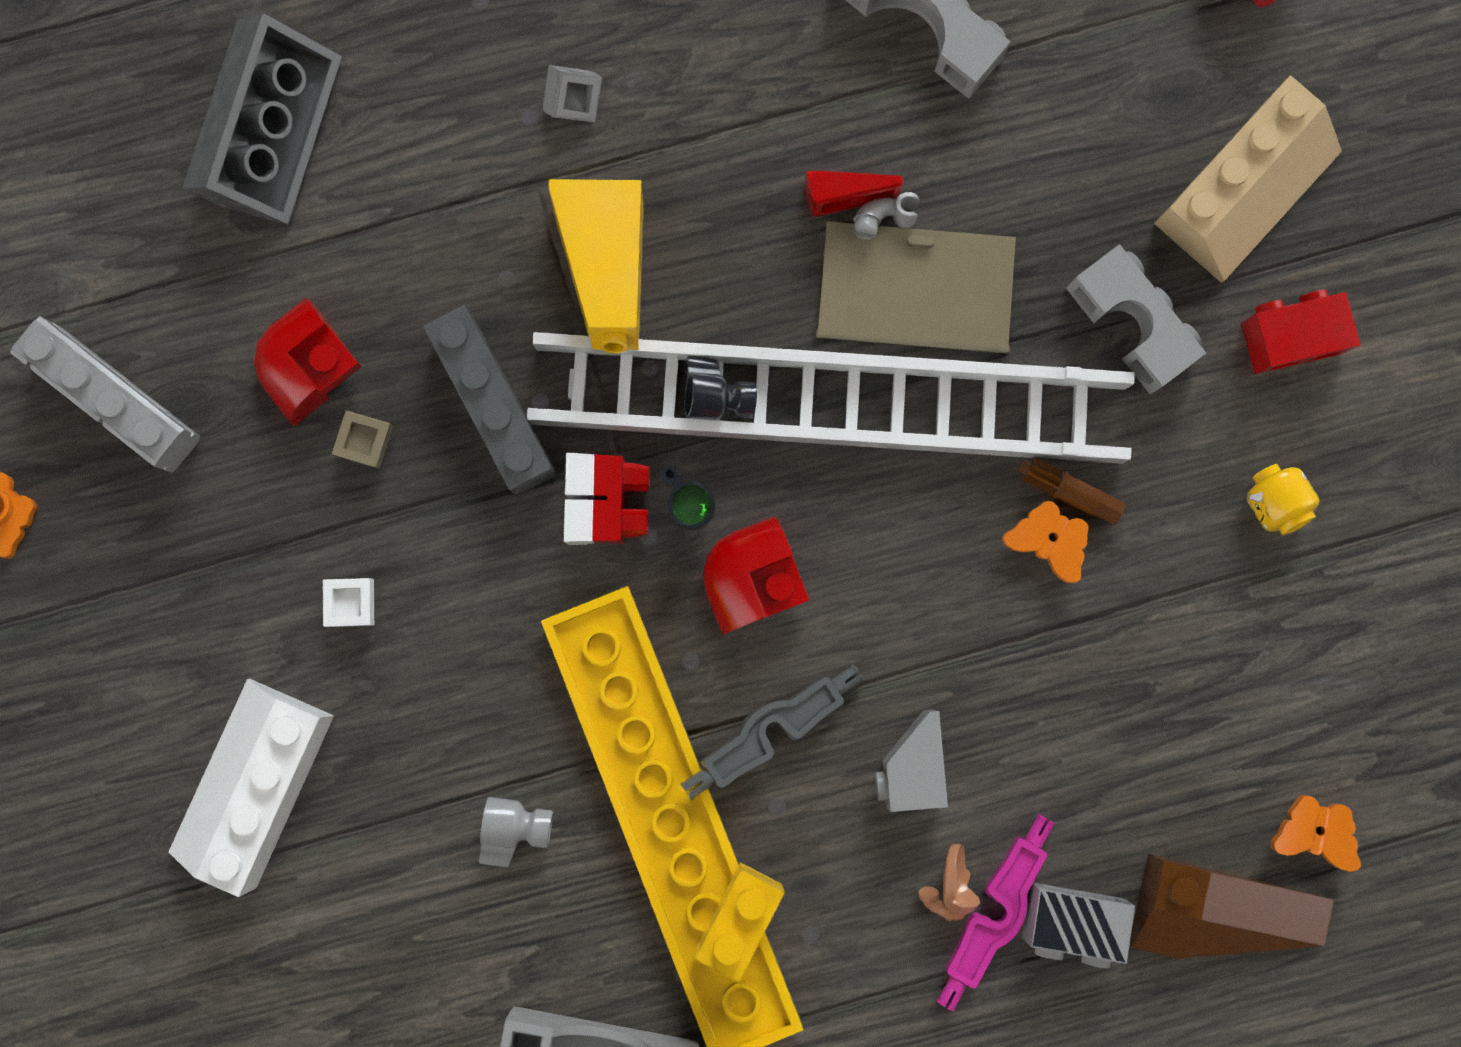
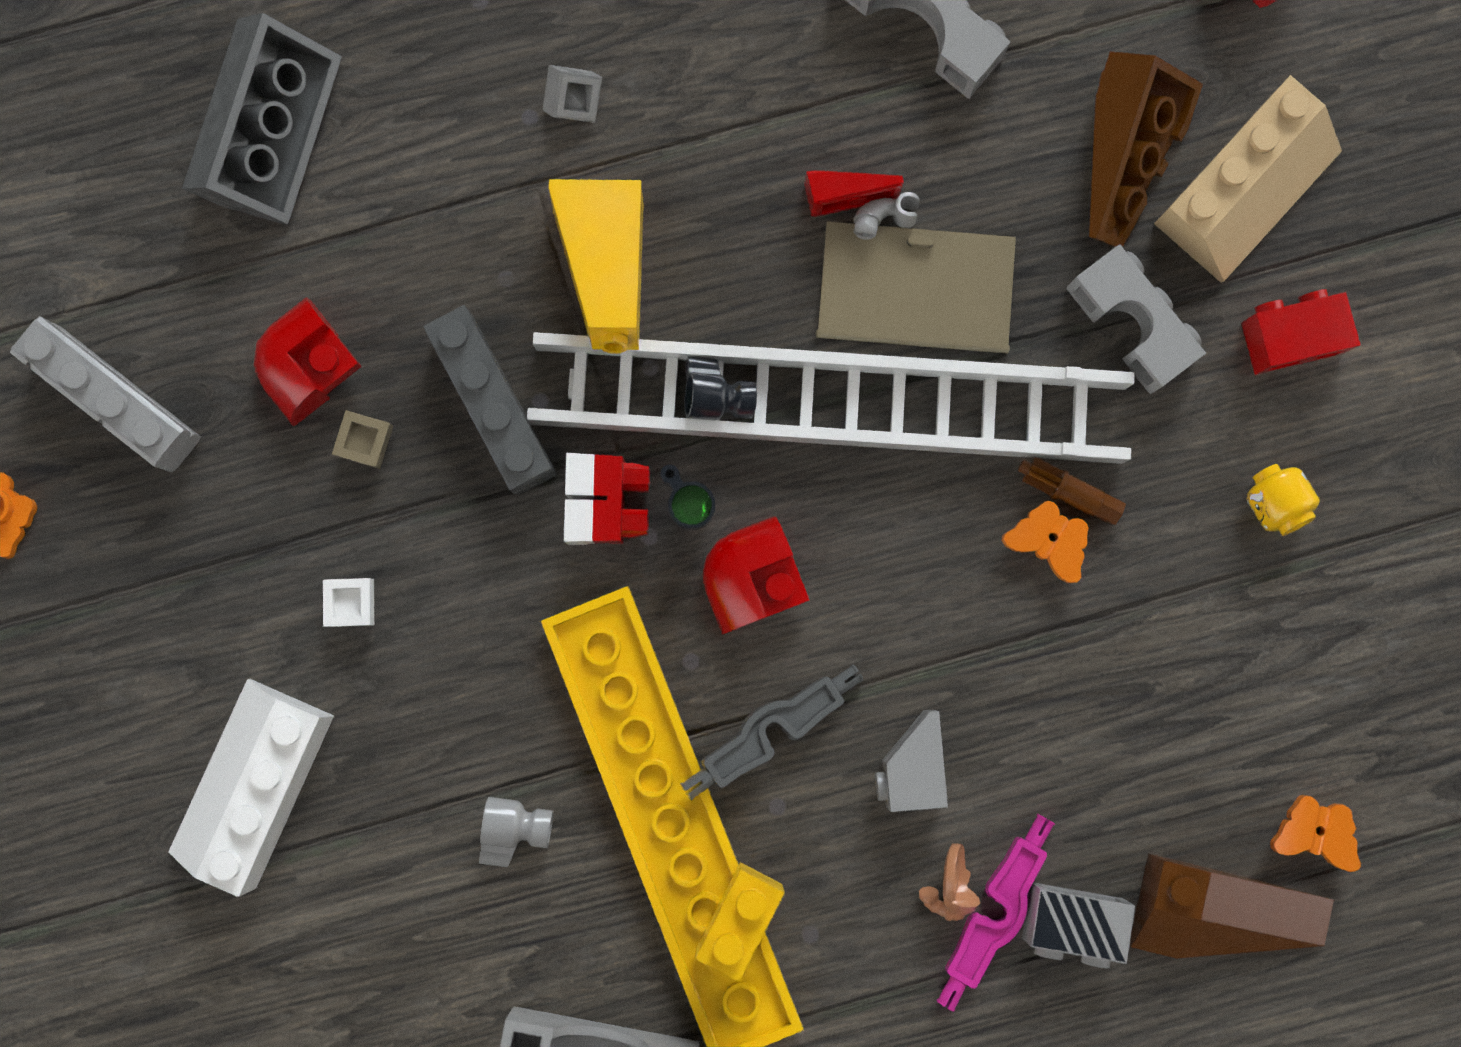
none -> reddish brown wedge [1089,51,1203,248]

